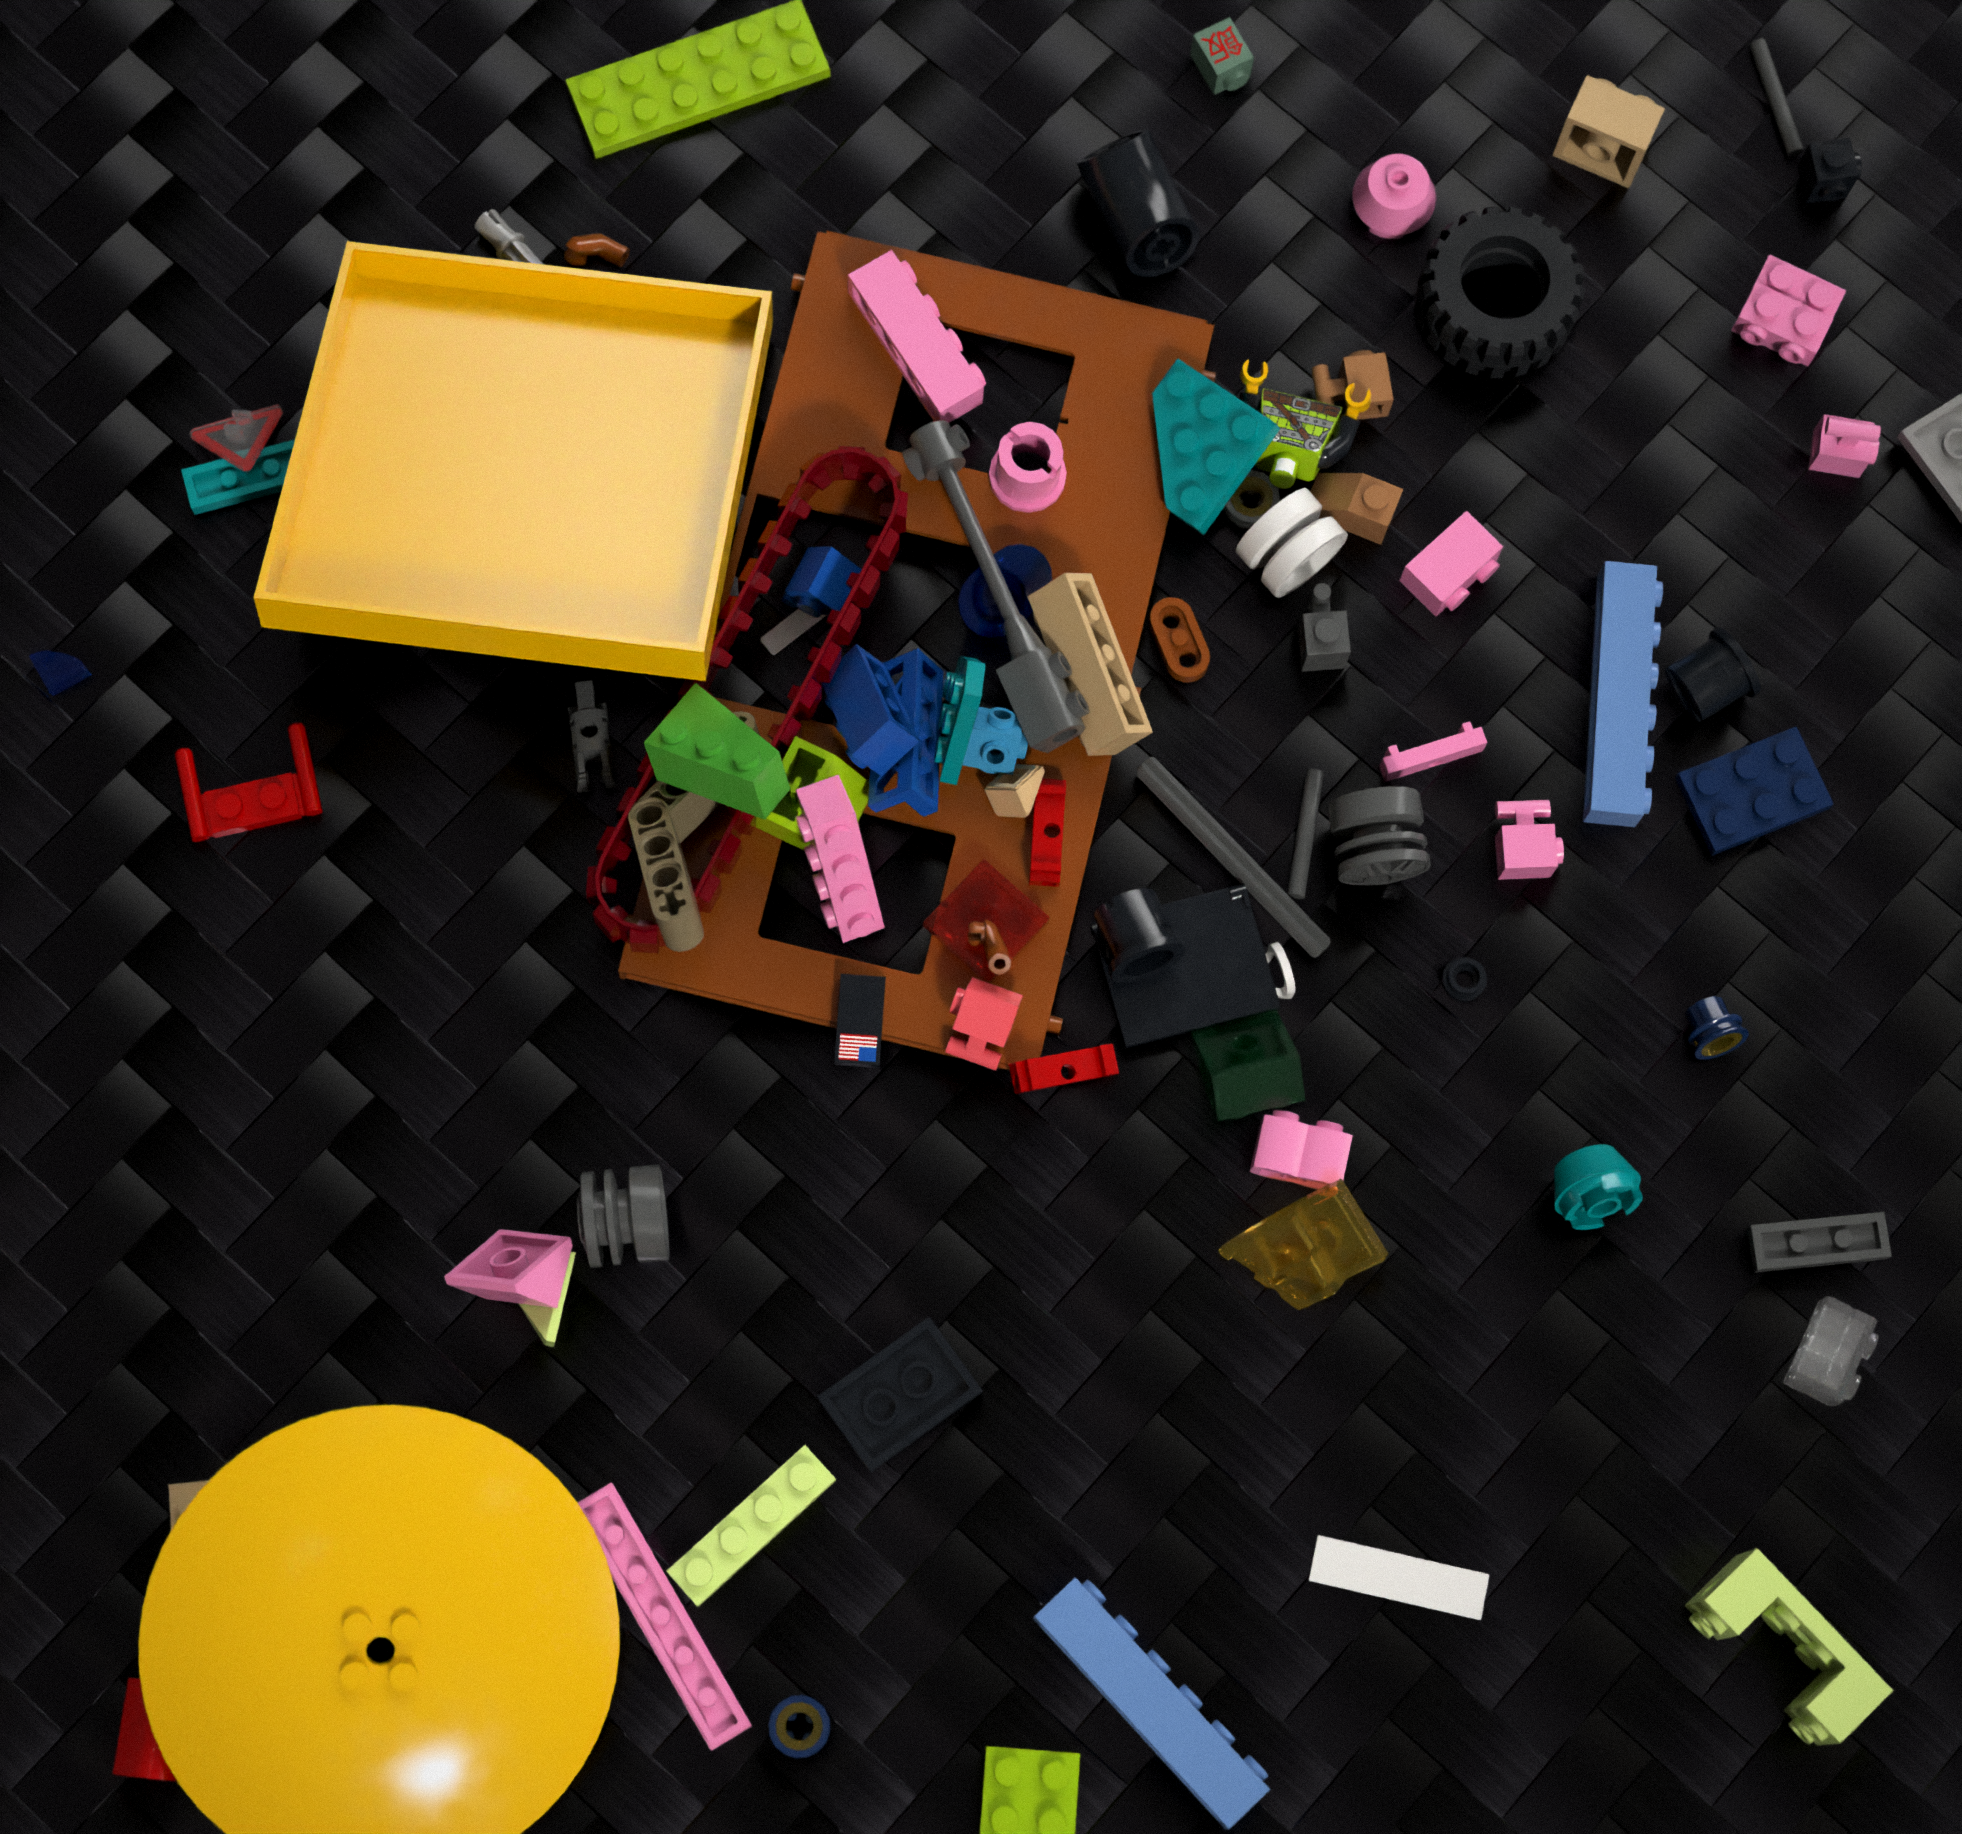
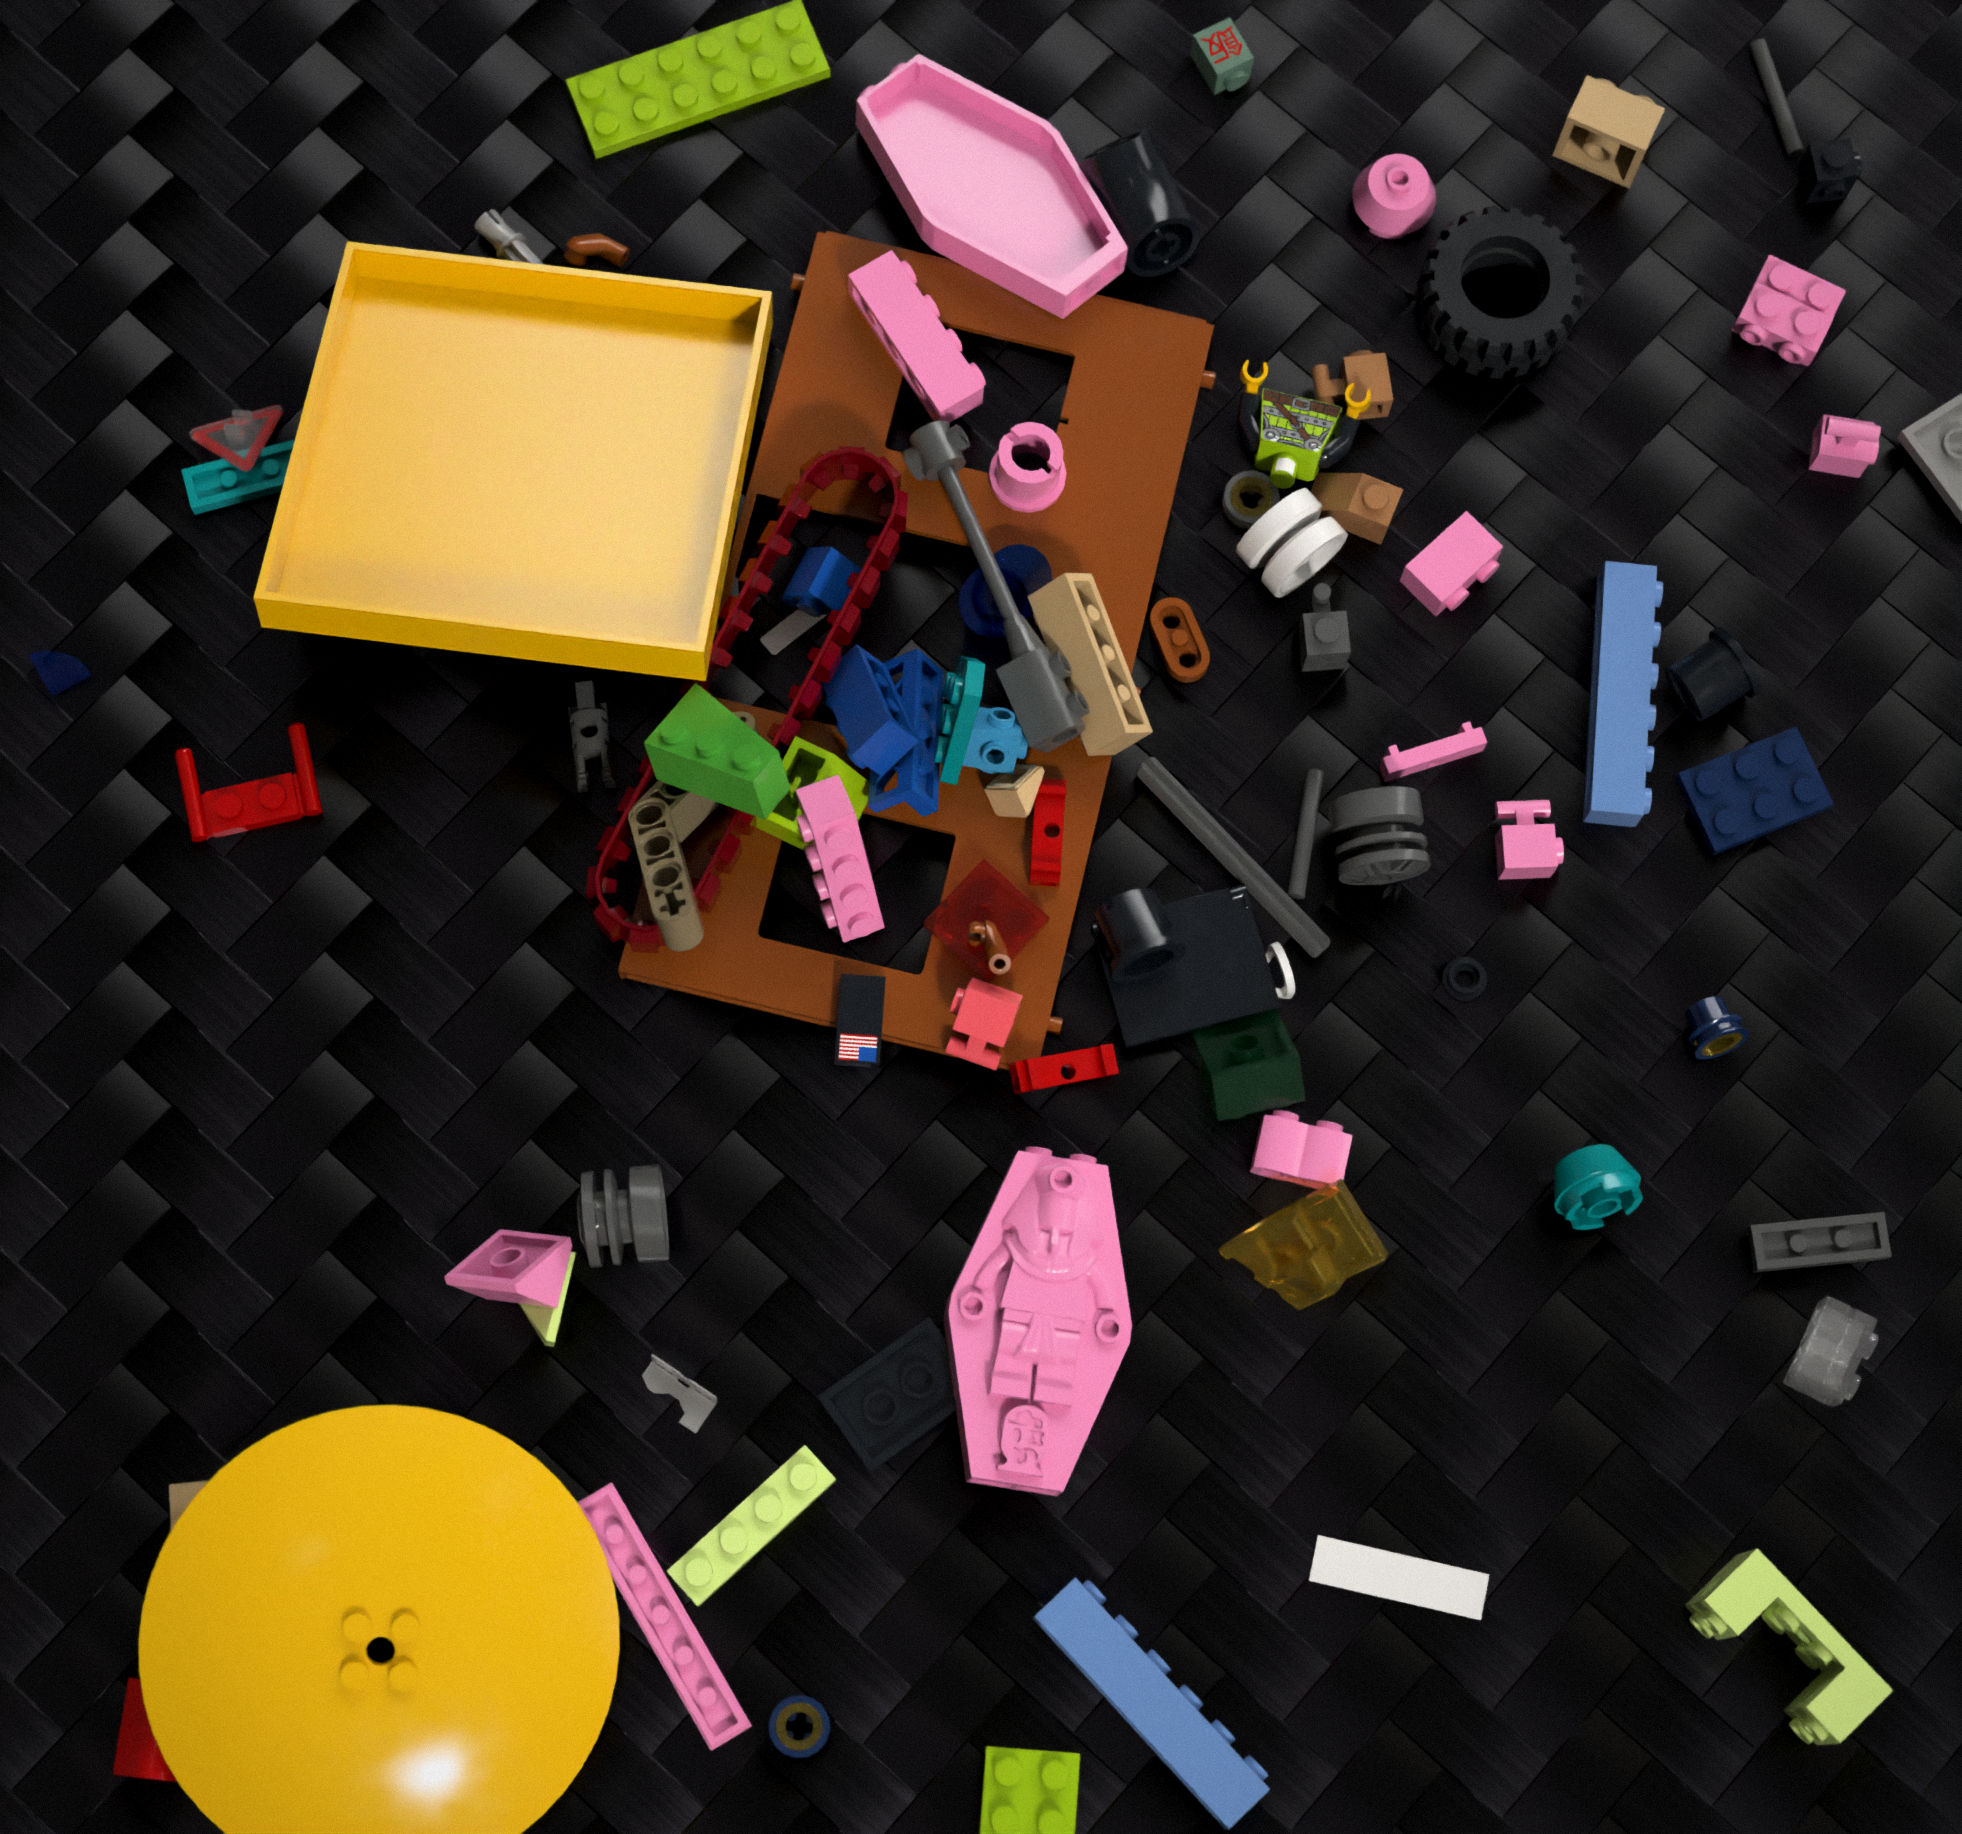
teal plate [1152,358,1280,535] -> none
none -> light grey piece [642,1354,717,1434]
none -> bright pink container [856,54,1128,319]
none -> bright pink container [943,1147,1132,1496]

